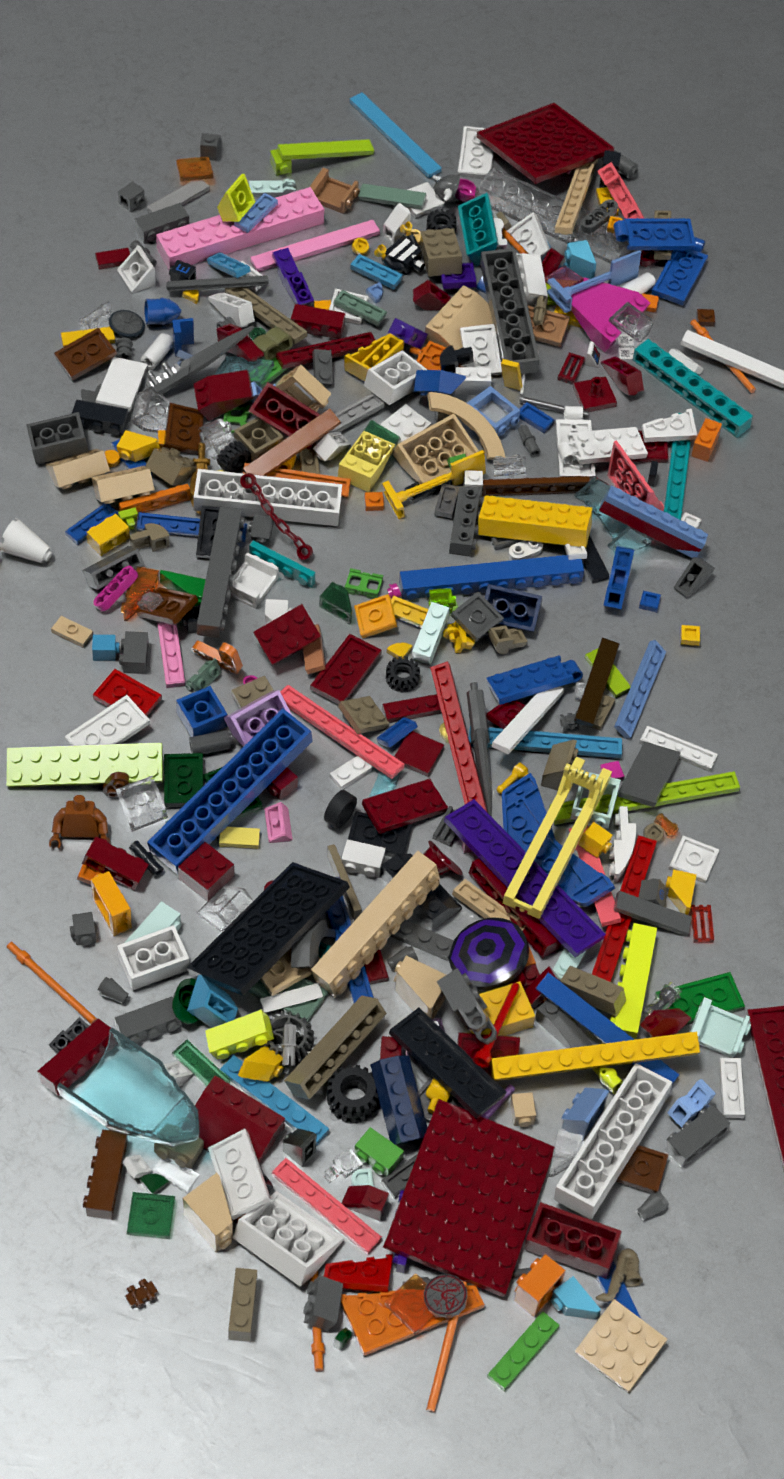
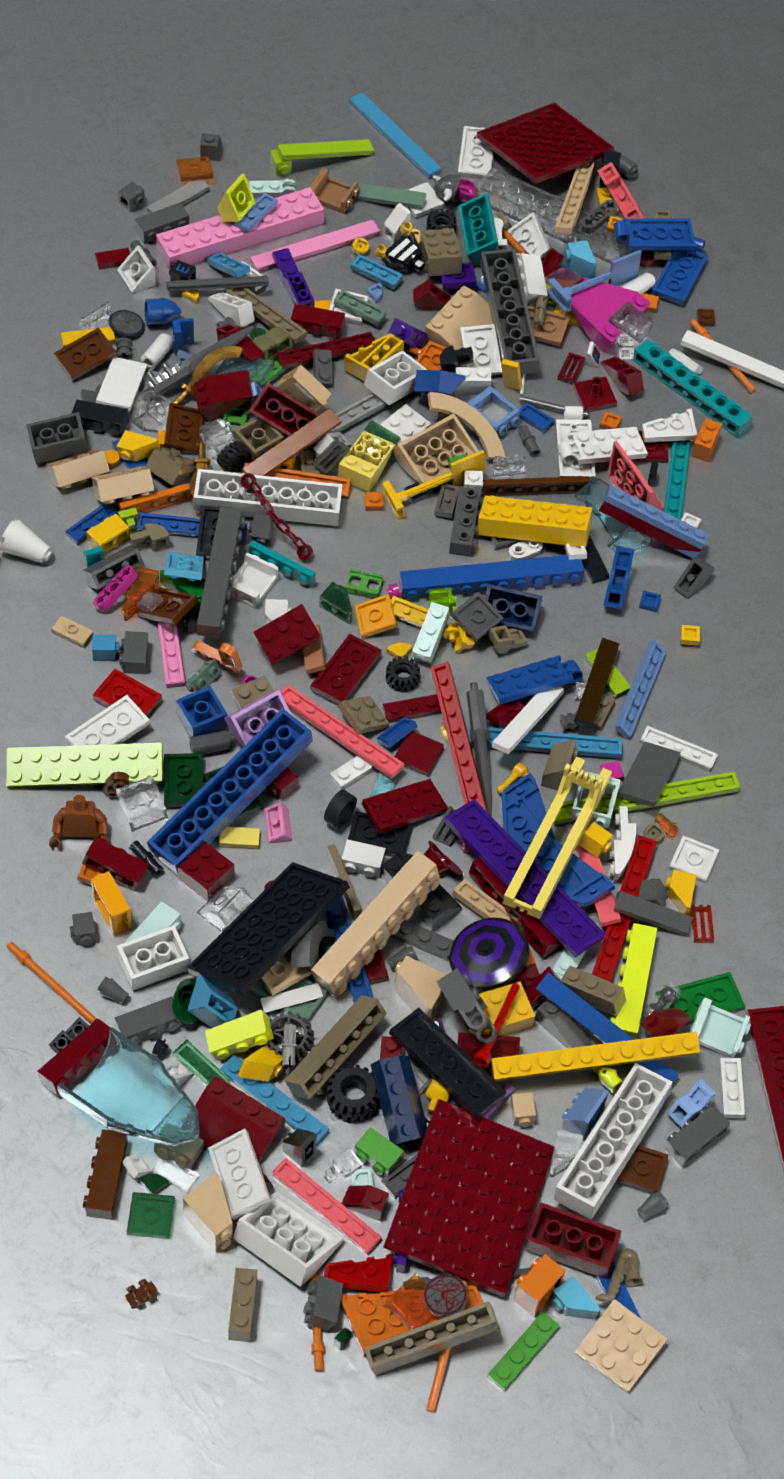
none -> teal plate [83,546,104,567]
none -> black plate [151,1039,169,1058]
none -> medium azure plate [164,551,204,581]
none -> pearl gold sword [173,346,243,405]
none -> dark grey tile [313,437,350,475]
none -> dark tan brick [364,1301,500,1375]
none -> orange tile [599,411,622,430]

